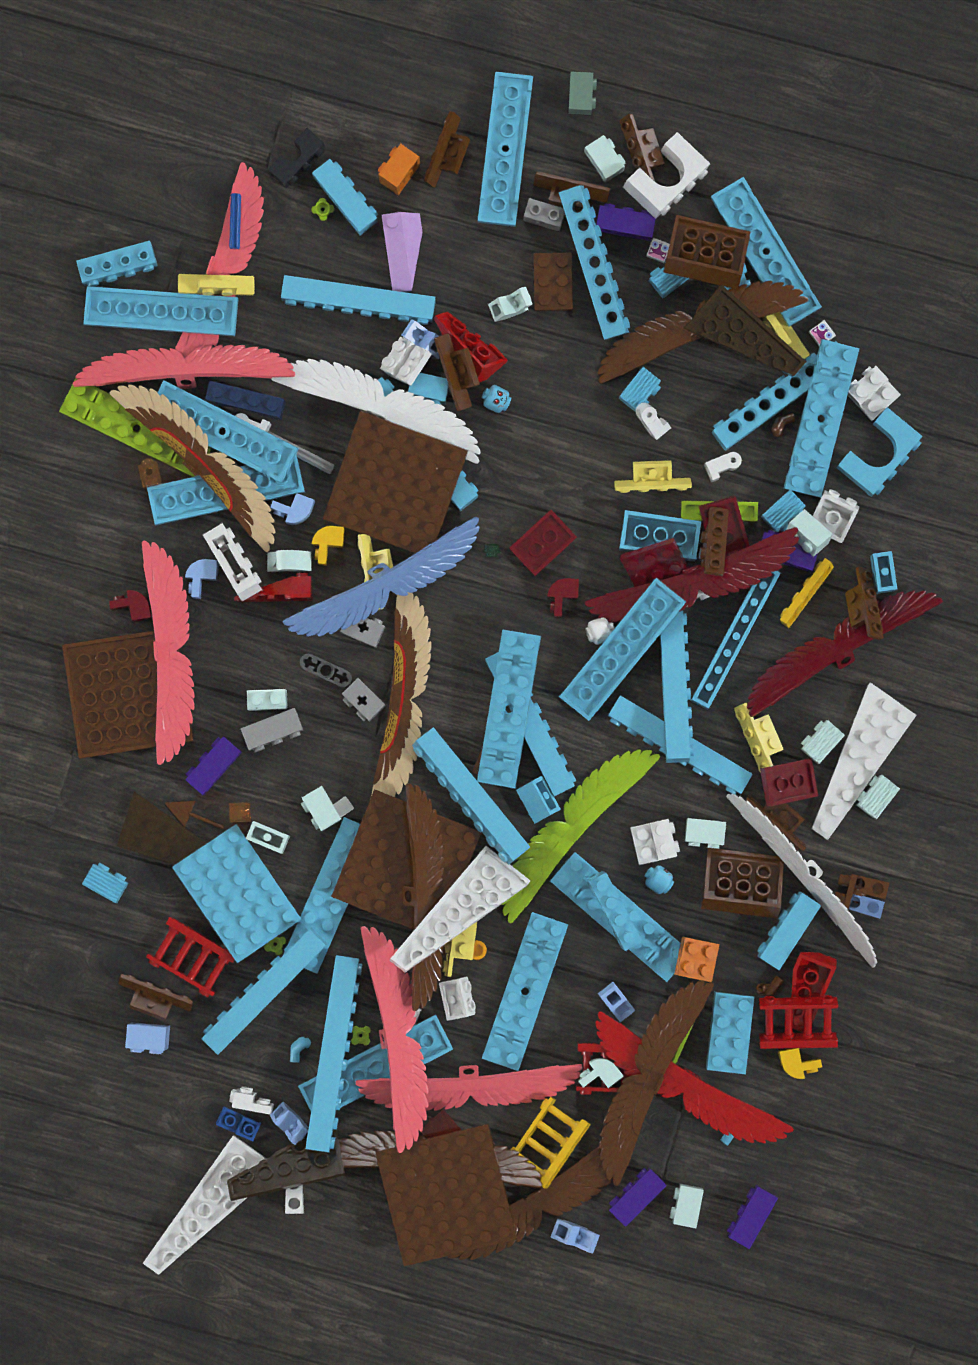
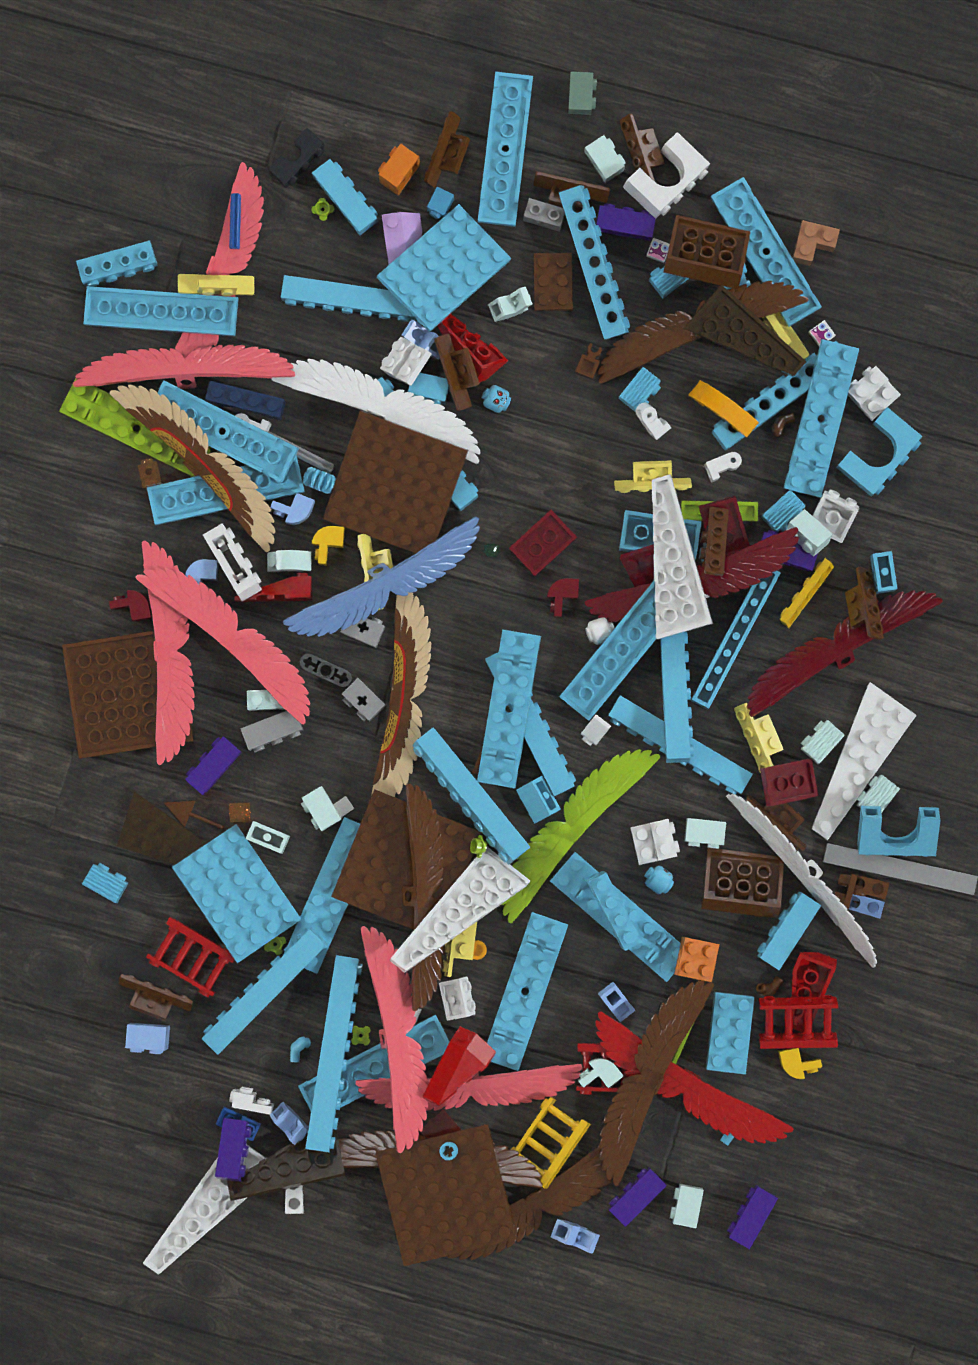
none -> coral piece [136,568,310,725]
none -> dark purple brick [215,1118,251,1182]
none -> medium azure gear [302,467,336,494]
none -> medium azure plate [377,204,511,332]
none -> red wedge [422,1026,496,1106]
none -> dark azure brick [427,187,454,219]
none -> medium azure bush [440,1142,458,1160]
none -> lime plate [470,835,487,858]
none -> reddish brown plate [575,343,602,380]
none -> white slope [581,715,611,746]
none -> white wing [652,474,713,639]
none -> light orange slope [688,380,759,437]
none -> nougat brick [792,220,840,266]
none -> light grey tile [823,843,978,895]
none -> medium azure arch [857,806,940,857]

